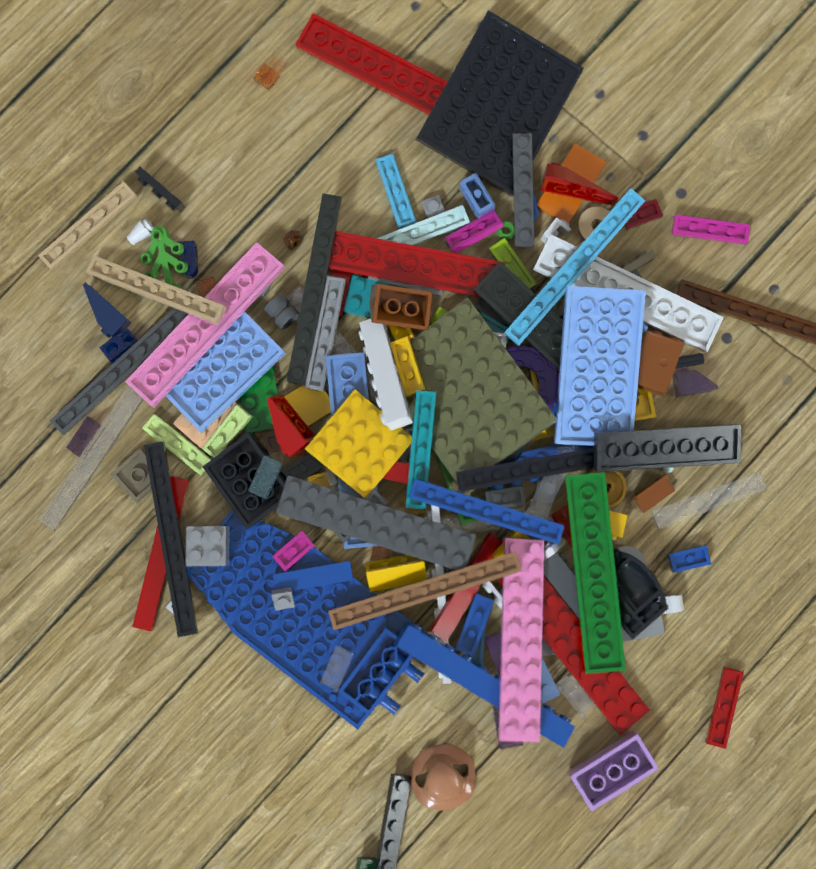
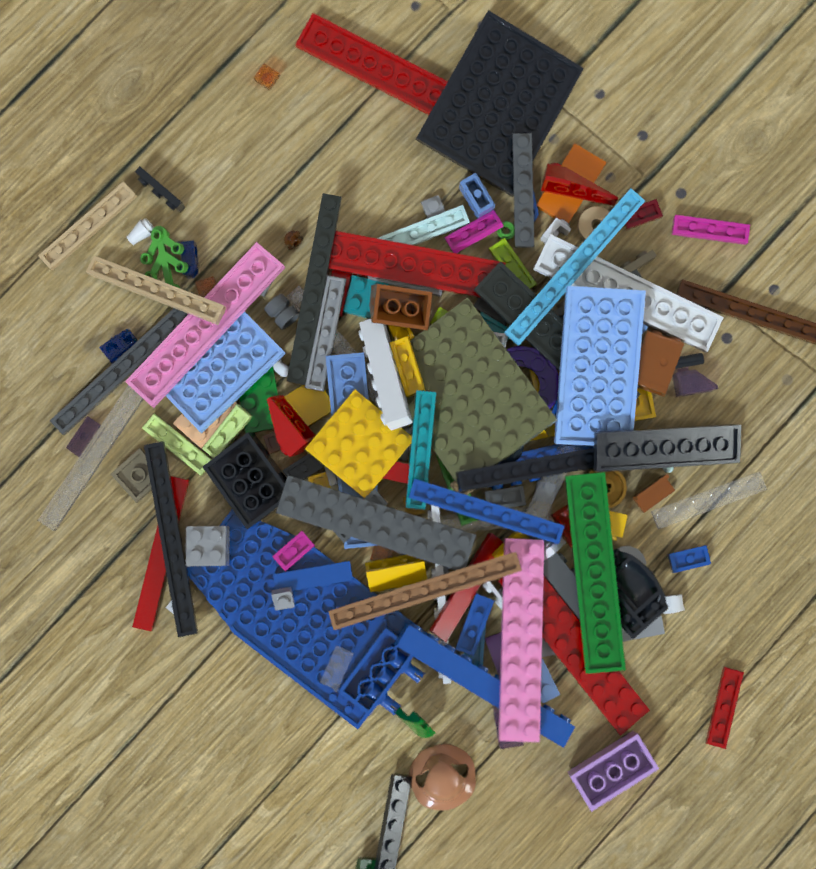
dark blue slope [83,282,131,339] -> none
clear light blue tile [248,455,283,499] -> none
medium azure tile [375,153,417,229] -> none
clear panel [555,673,595,721] -> none
none -> white arm [273,358,289,377]
none -> green slope [394,707,436,738]

